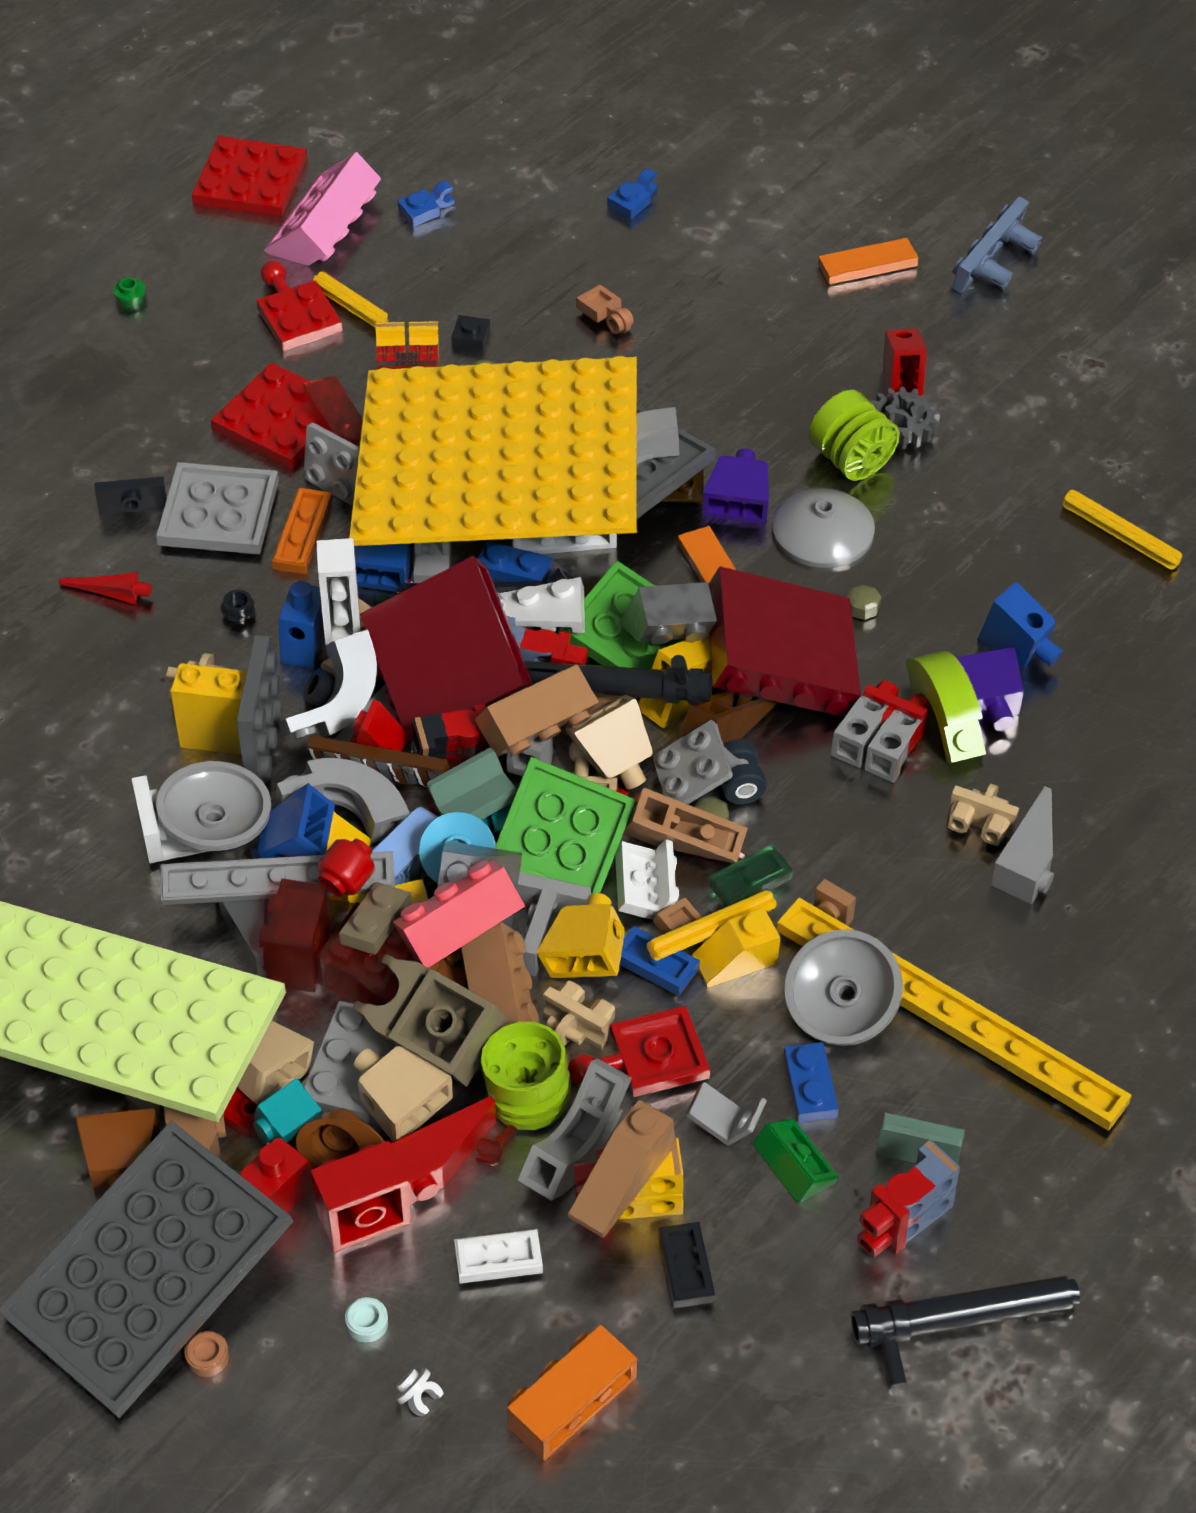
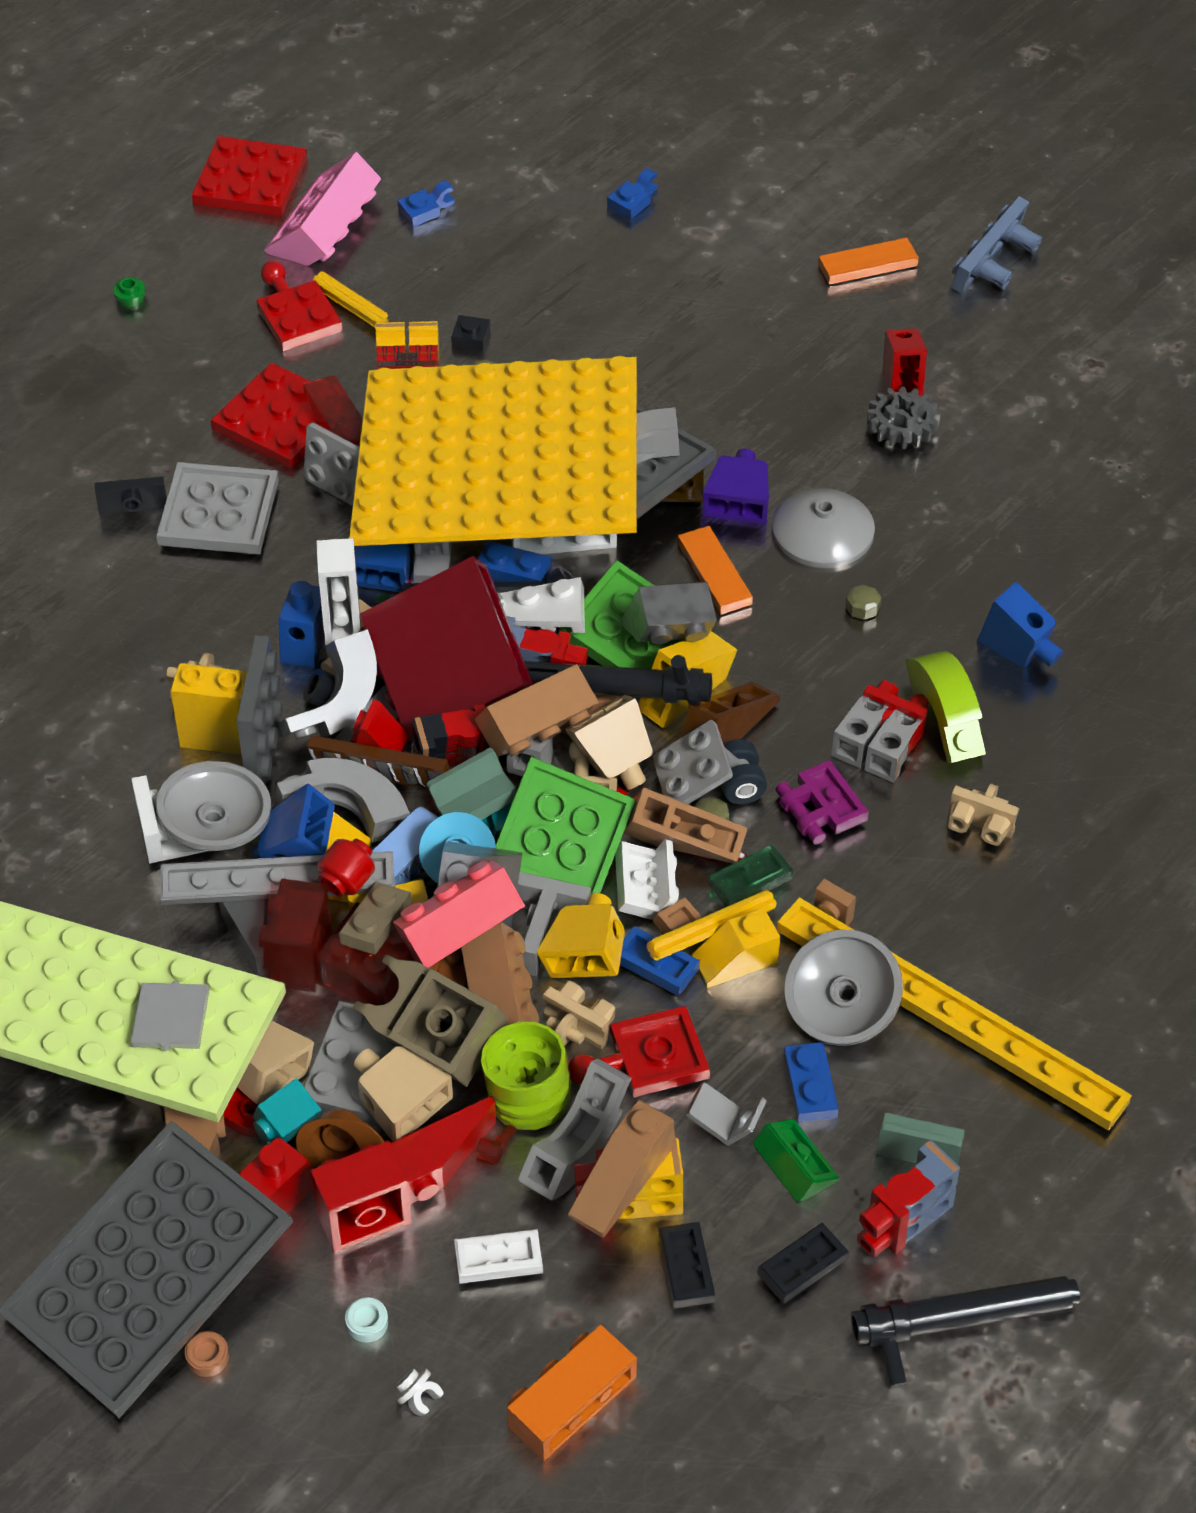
red piece [59,572,152,605] -> none
dark orange torso [77,1108,159,1193] -> none
black plate [220,589,255,622] -> none
orange tile [272,488,332,574] -> none
nougat plate [576,284,634,334] -> none
dark red brick [708,566,861,717] -> none
lime wheel [808,389,900,481] -> none
dark purple torso [956,647,1023,731] -> none
light grey slope [991,786,1054,904] -> none
yellow axle [1062,489,1182,570] -> none
none -> light grey piece [131,980,210,1051]
none -> black plate [757,1222,849,1304]
none -> magenta plate [775,760,869,844]

